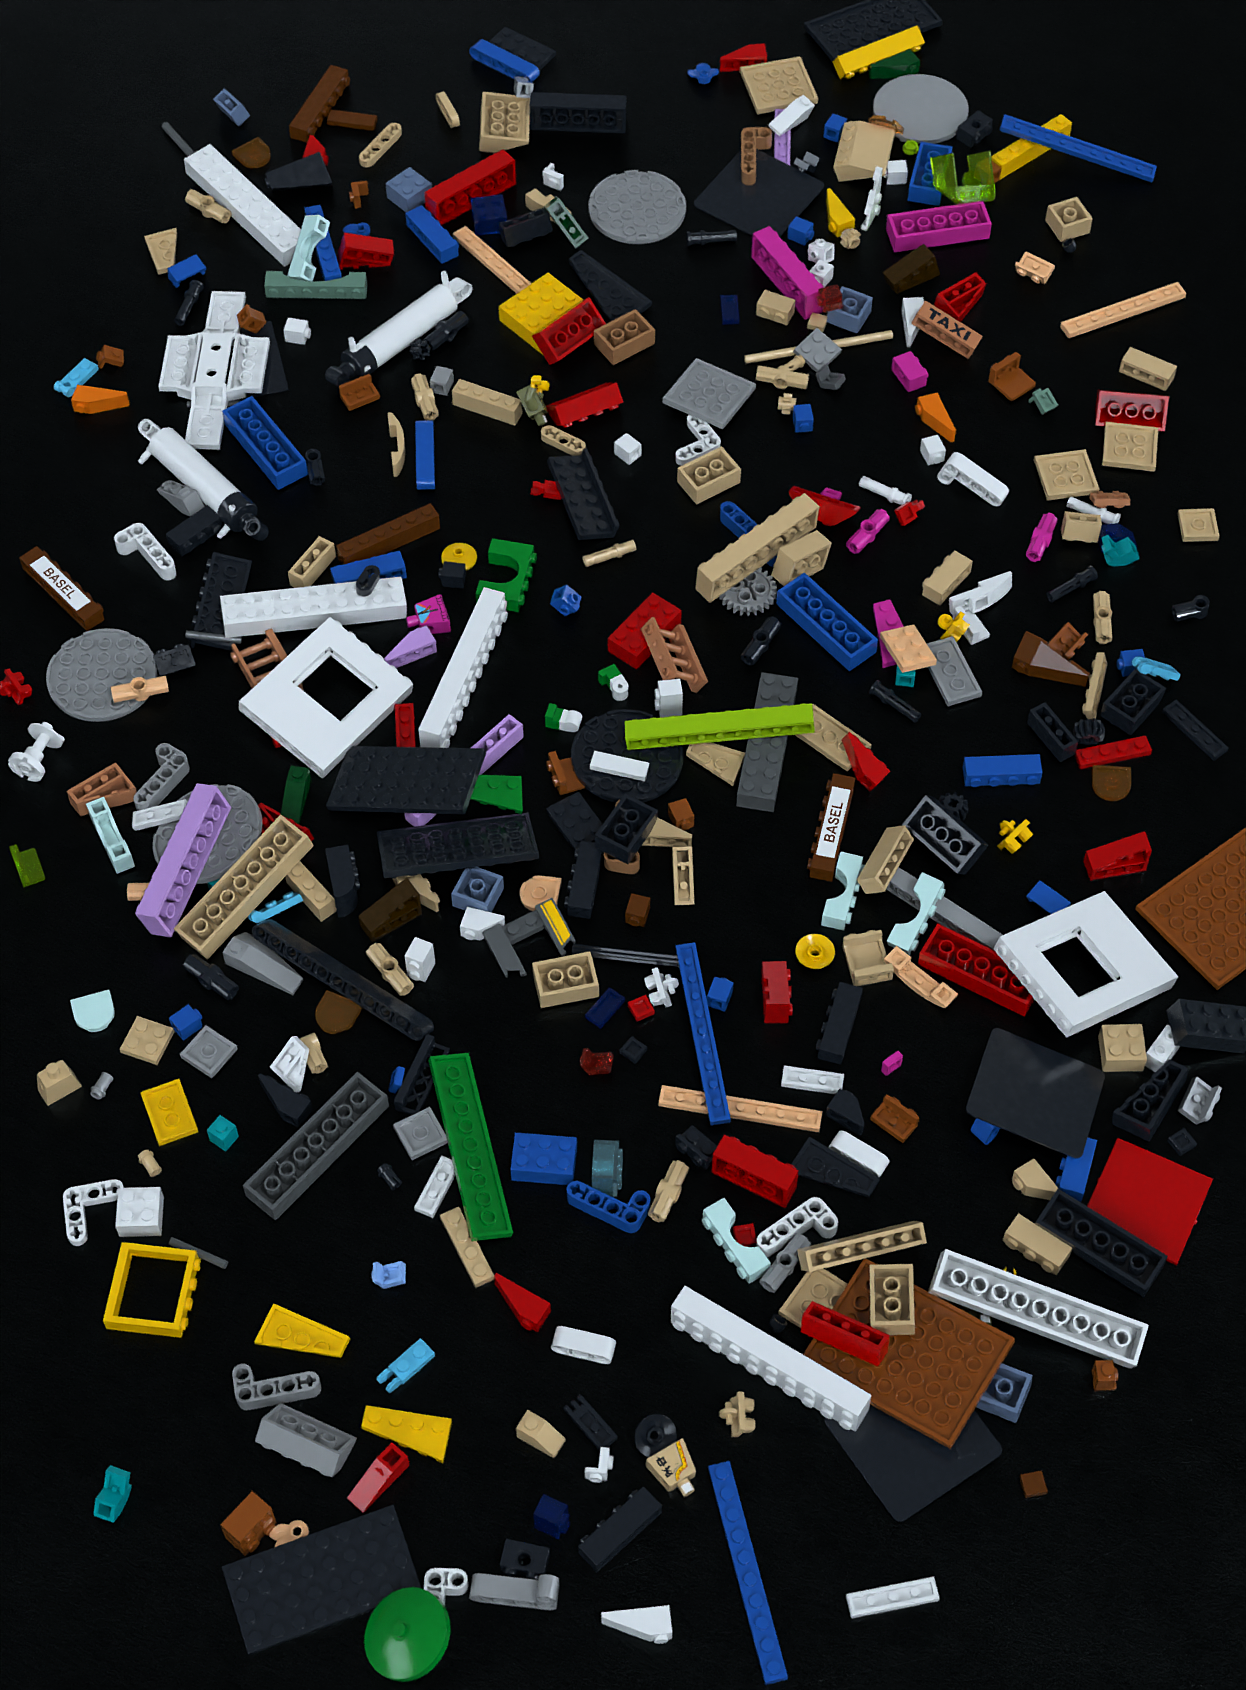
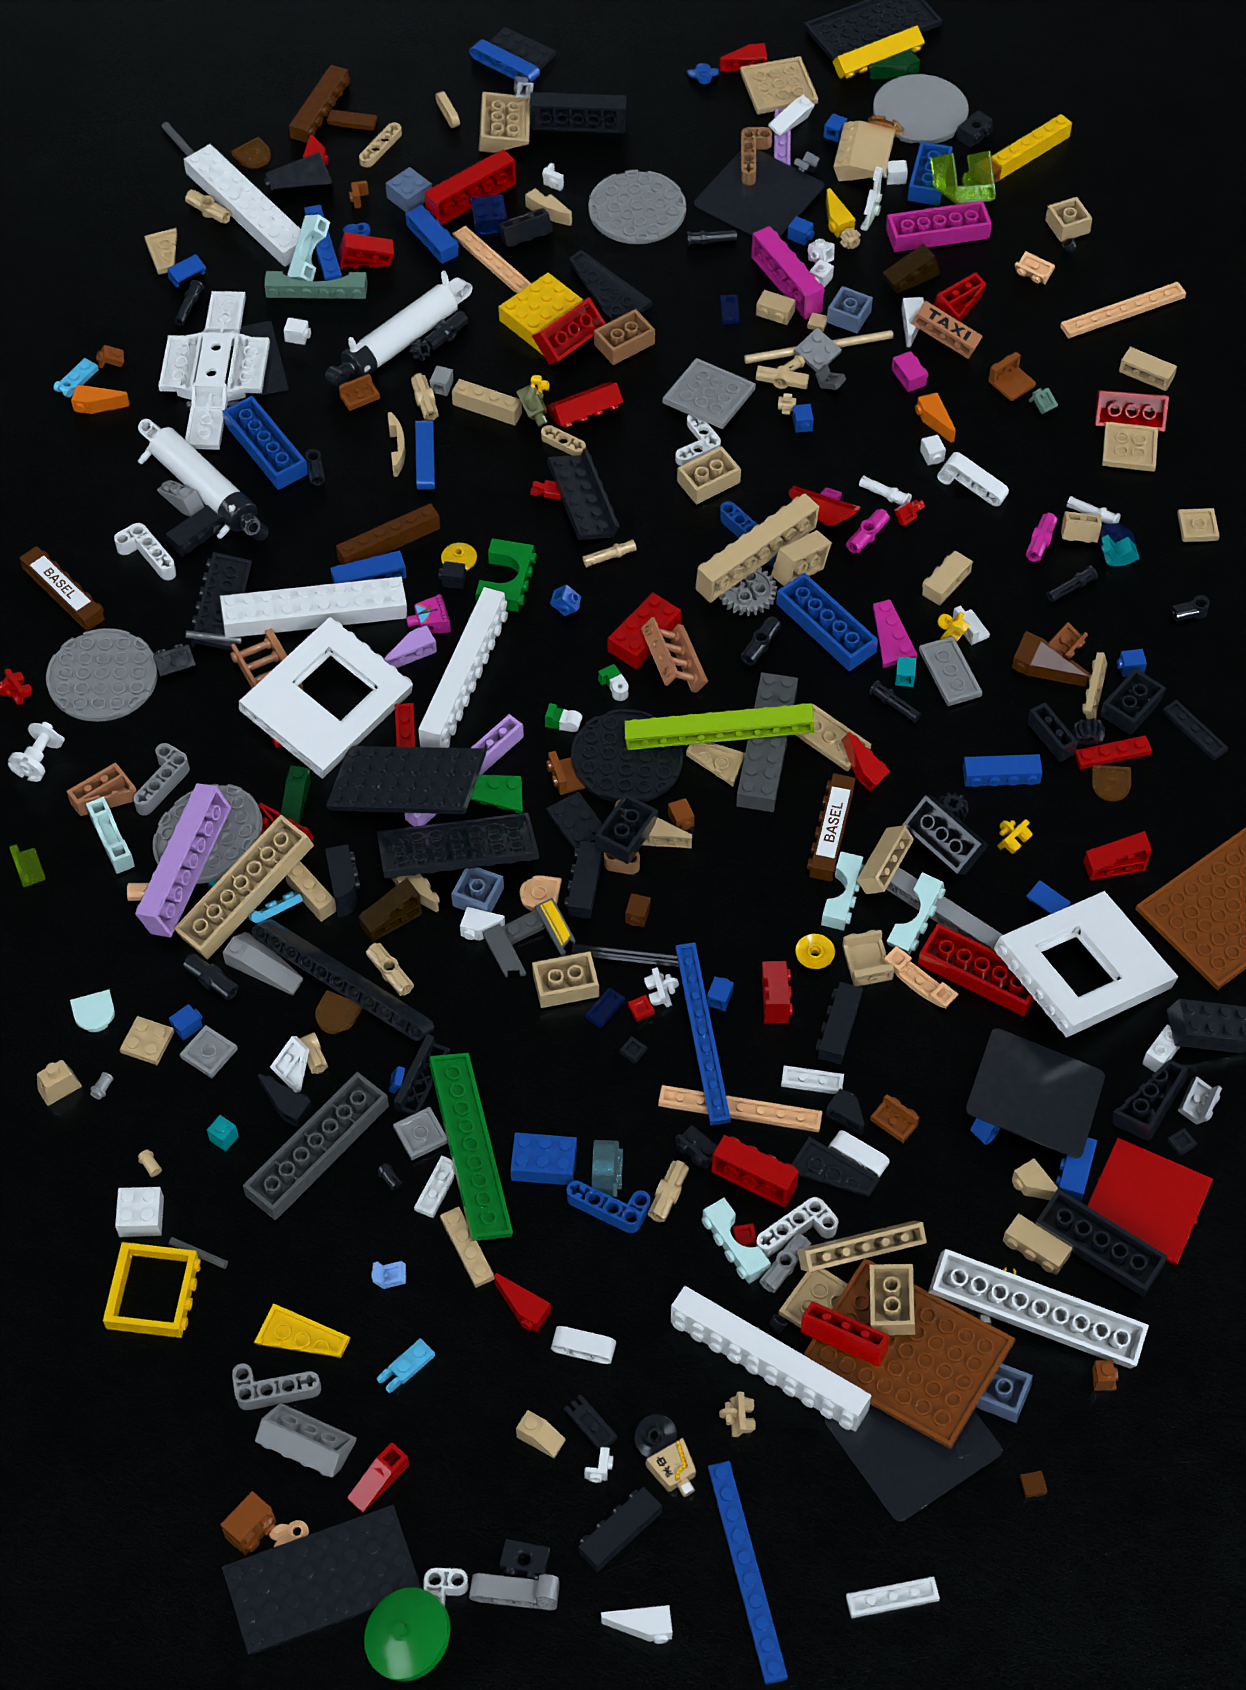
white beam [63,1179,124,1246] -> none
teal brick [93,1465,132,1523] -> none
light nougat piece [111,676,169,703] -> none
white tile [132,799,188,831] -> none
yellow tile [140,1079,198,1146] -> none
sand blue brick [213,88,250,126] -> none
dark orange brick [237,304,266,333] -> none
tan brick [288,536,336,588] -> none
black beam [356,565,380,596] -> none
yellow wing [362,1405,452,1463] -> none
white brick [405,937,435,982] -> none
clear blue brick [533,1494,570,1539] -> none
slope [543,197,588,248] -> none
clear red bracket [580,1048,614,1075] -> none
white tile [590,751,649,781] -> none
white panel [614,433,641,465] -> none
white brick [655,679,683,718] -> none
tan slope [672,846,694,905] -> none
clear red brick [816,284,843,313] -> none
light nougat plate [880,624,937,673] -> none
dark pink tile [881,1051,903,1075] -> none
lime plate [903,140,919,155] -> none
white slope [949,571,1012,615] -> none
blue plate [999,114,1157,182] -> none
tan plate [1034,449,1099,501] -> none
nougat plate [1089,491,1130,508] -> none
tan piece [1093,591,1112,644] -> none
tan brick [1098,1024,1147,1072] -> none
medium azure hinge [1132,656,1181,681] -> none

